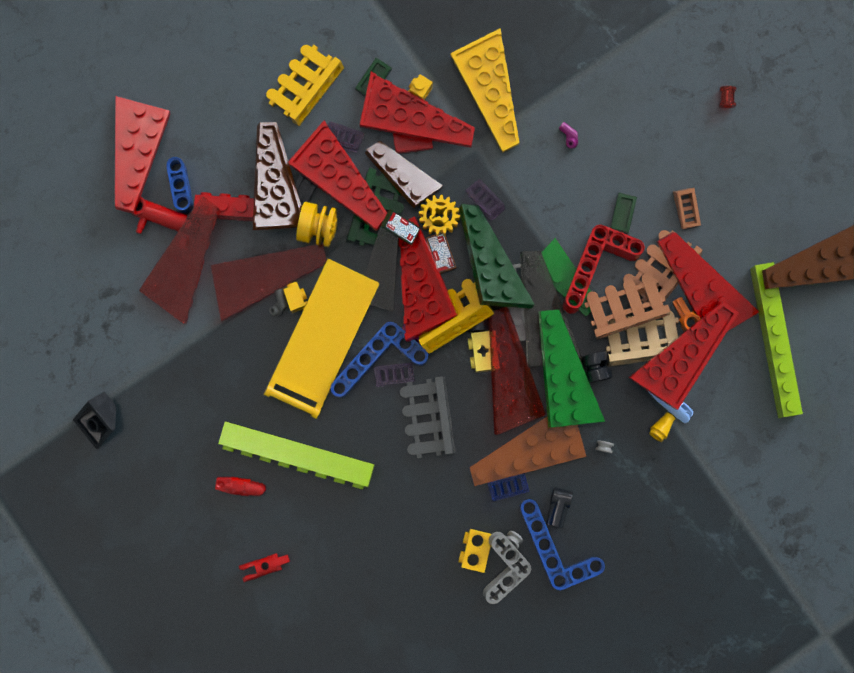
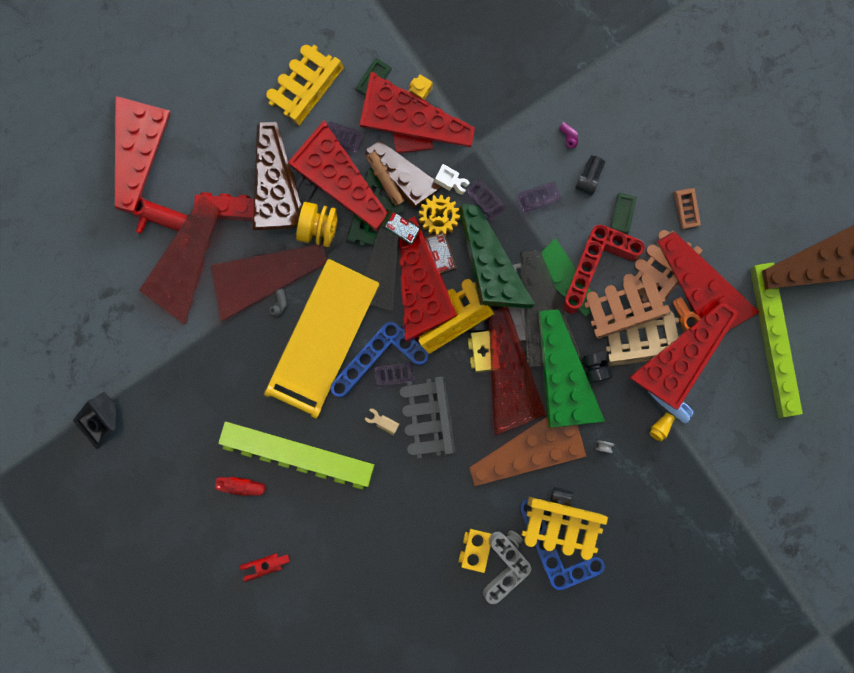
blue beam [166,157,193,214] -> none
yellow brick [283,282,307,313] -> none
yellow wing [450,28,519,153] -> none
clear blue slope [487,473,530,502] -> none
clear red bush [719,86,737,108] -> none
none -> medium nougat pin [365,151,404,206]
none -> tan bar [365,409,399,435]
none -> white plate [433,164,470,195]
none -> clear purple slope [517,181,561,213]
none -> yellow fence [521,497,608,560]
none -> black piece [575,155,606,196]

